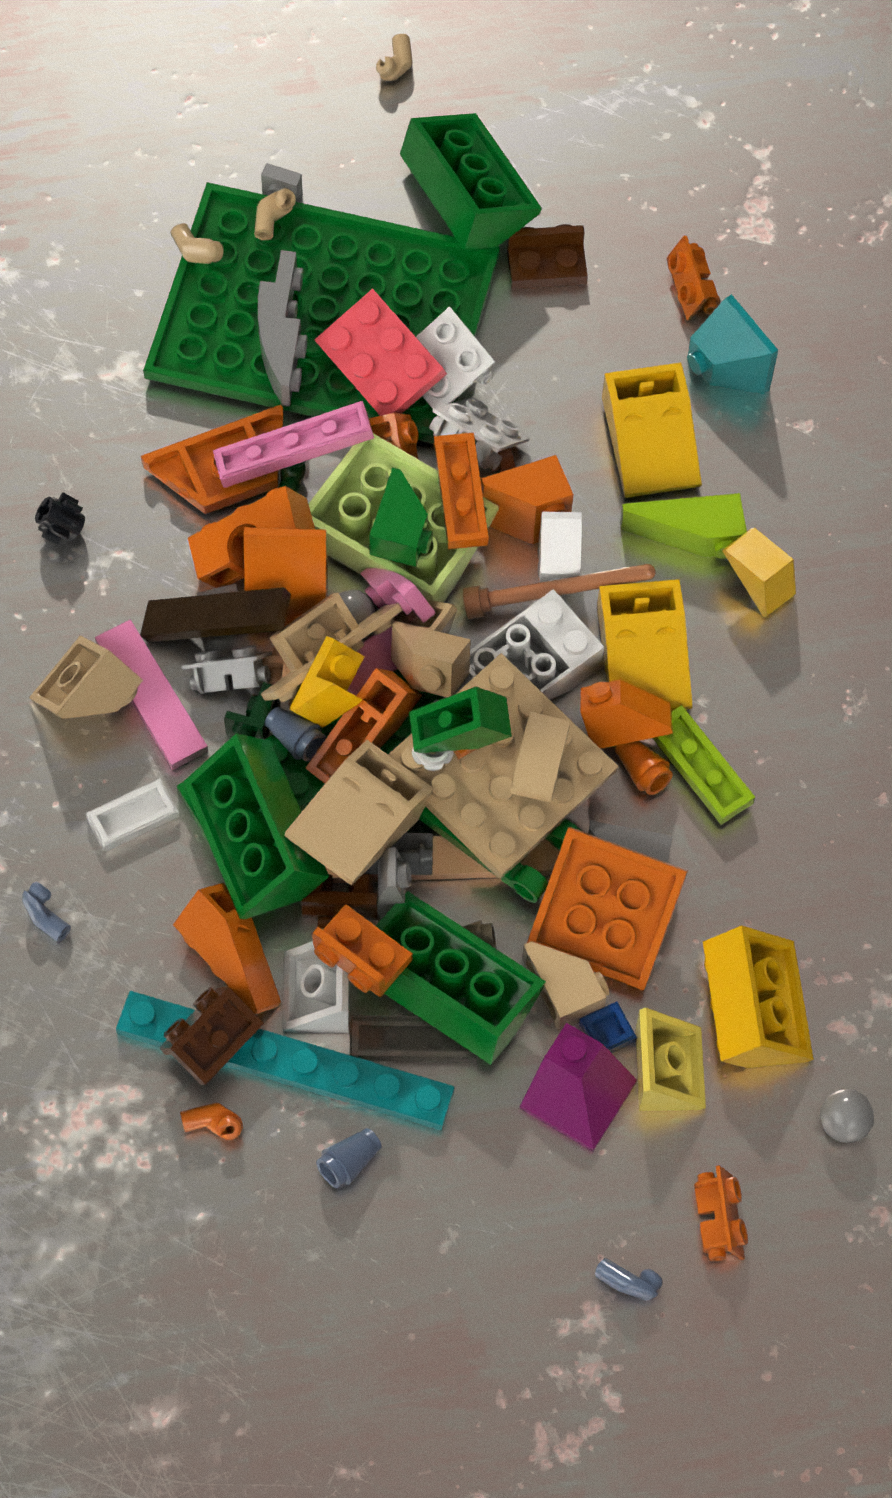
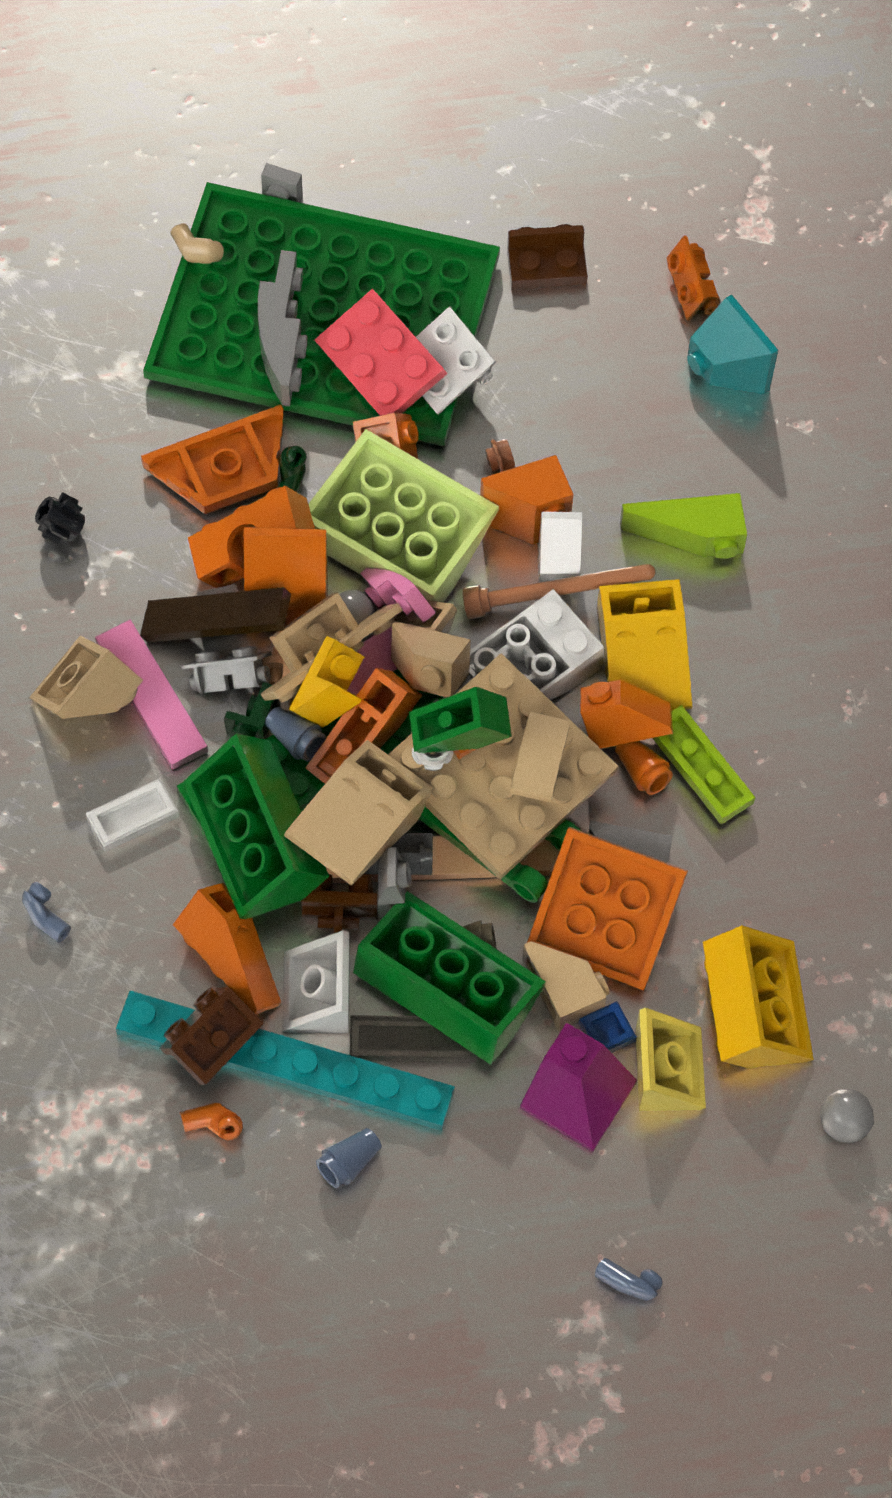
bright pink tile [213,401,374,488] -> none
tan arm [254,188,296,240] -> none
orange bracket [312,904,413,997] -> none
green slope [369,467,433,567] -> none
tan arm [376,34,413,81] -> none
green slope [400,113,542,250] -> none
white hinge [429,398,530,470] -> none
orange plate [434,432,489,549] -> none
yellow slope [602,362,702,498] -> none
orange hinge [694,1165,748,1261] -> none
yellow slope [722,528,796,617] -> none

